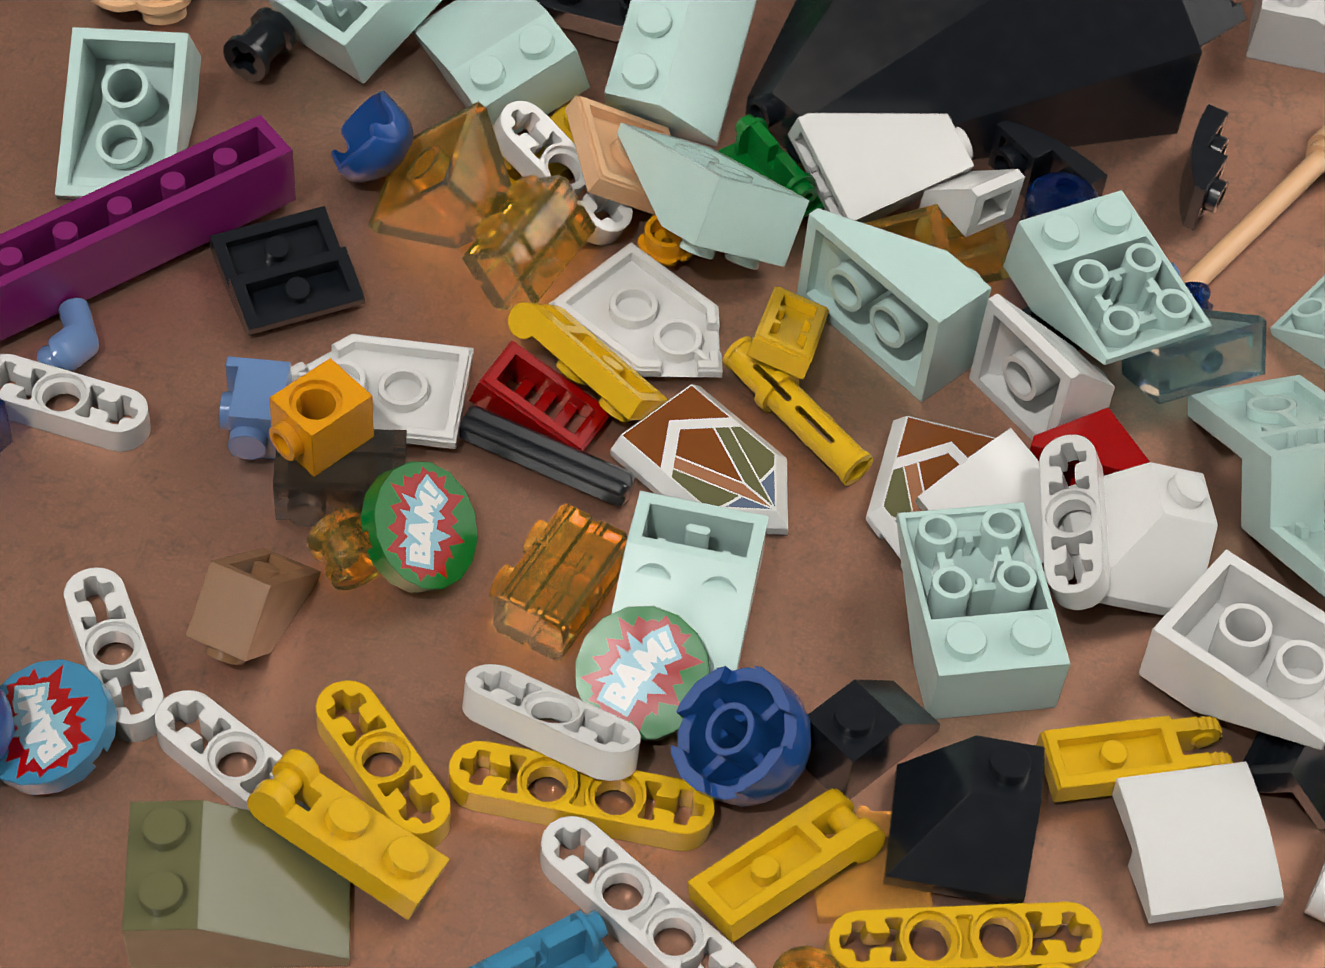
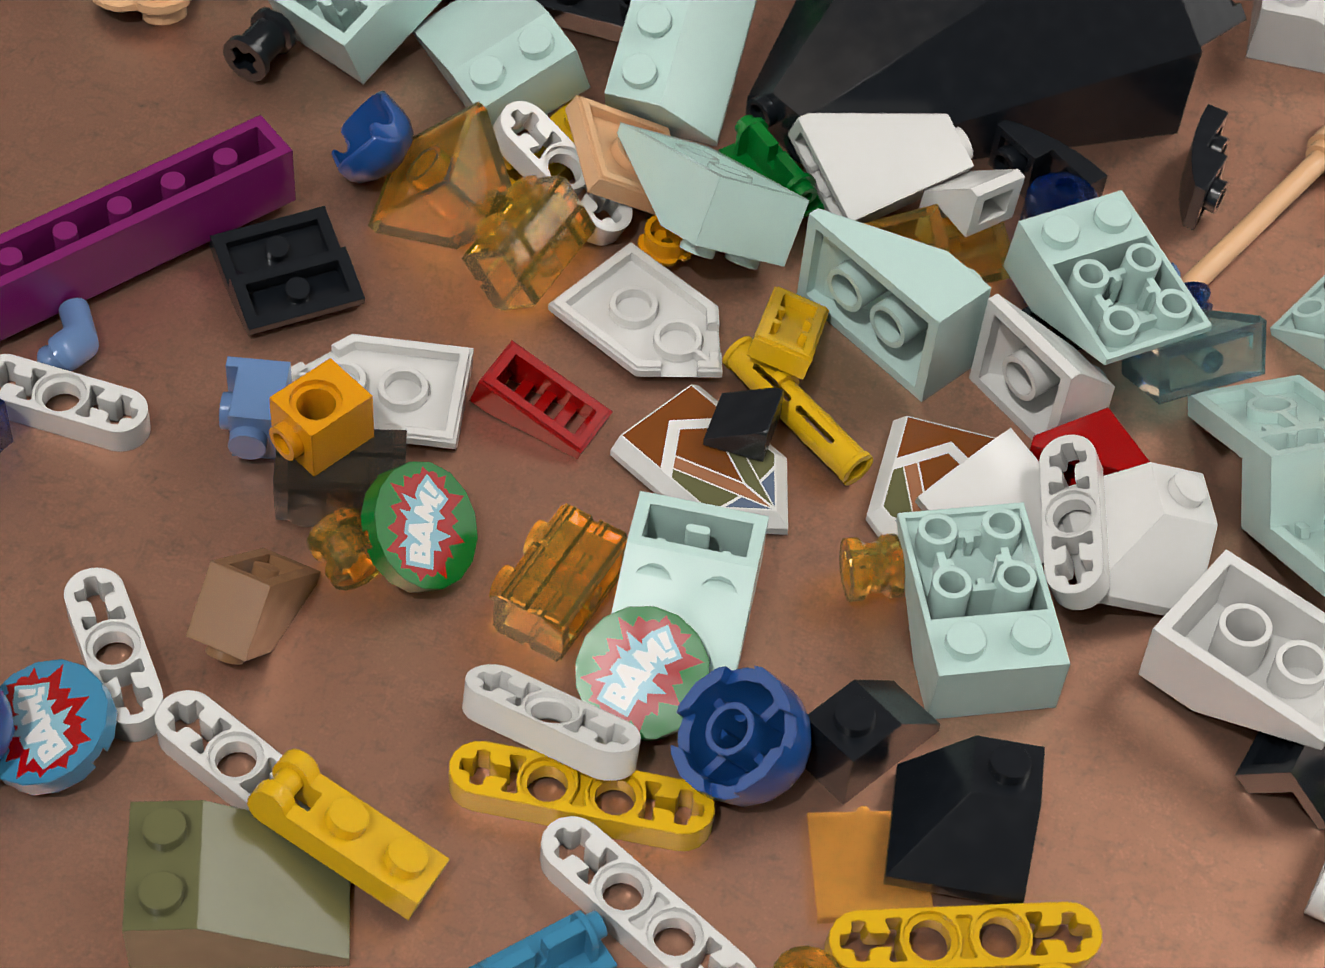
light aqua slope [55,27,202,200] -> none
yellow beam [316,680,450,848] -> none
black axle [459,406,635,507] -> none
yellow plate [508,302,669,423] -> none
yellow plate [687,788,886,943] -> none
yellow hinge [1036,715,1233,803] -> none
white slope [1112,761,1284,924] -> none
none -> black slope [703,388,784,462]
none -> clear yellow wheel [839,533,905,602]

